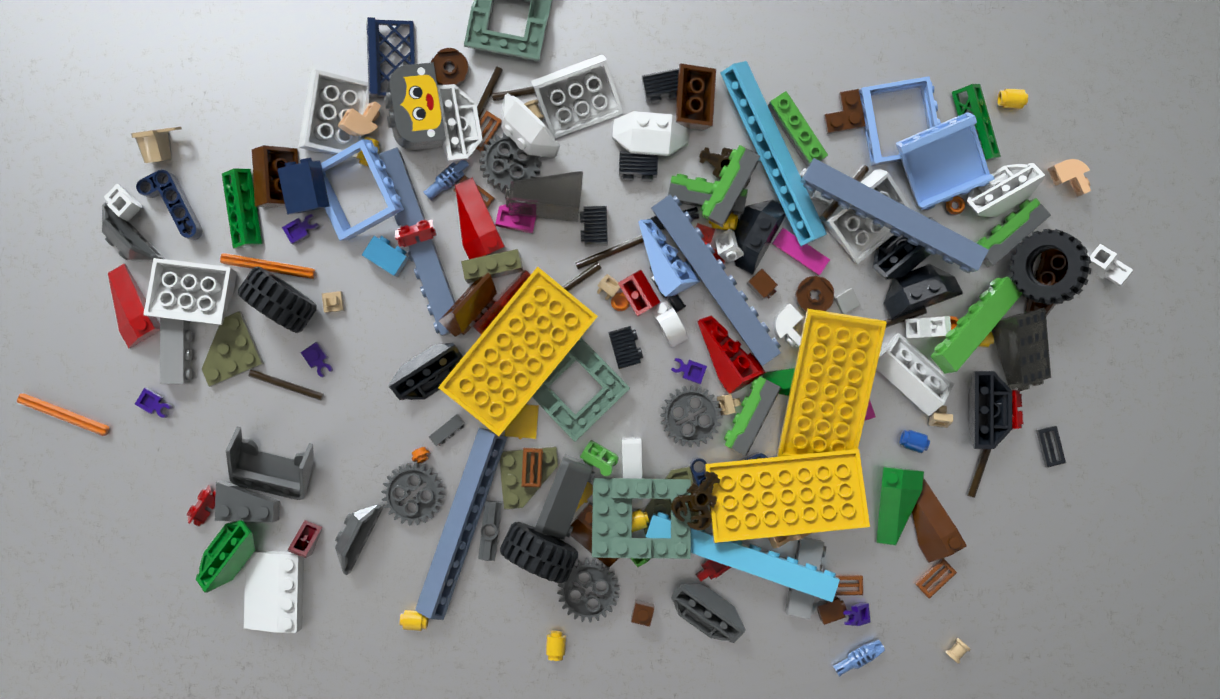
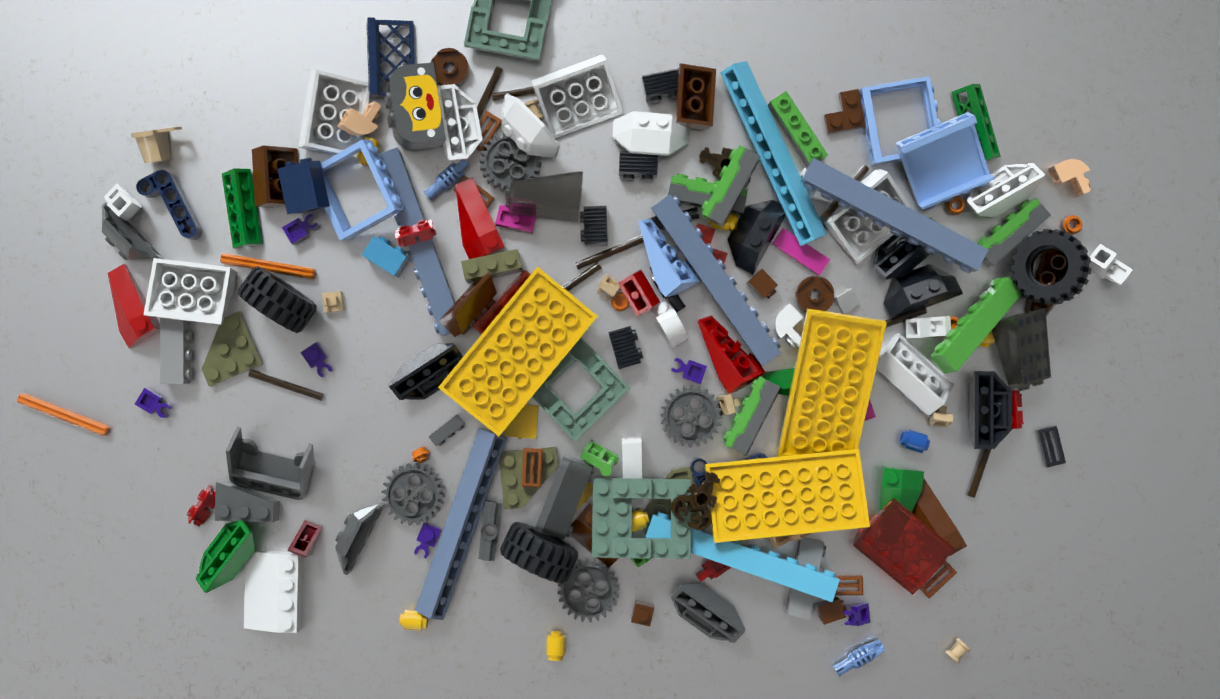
white bracket [715,229,744,263] -> none
yellow brick [997,89,1028,109] -> none
none -> dark purple plate [414,522,442,559]
none -> clear red slope [853,498,954,595]
none -> orange plate [1062,215,1083,235]

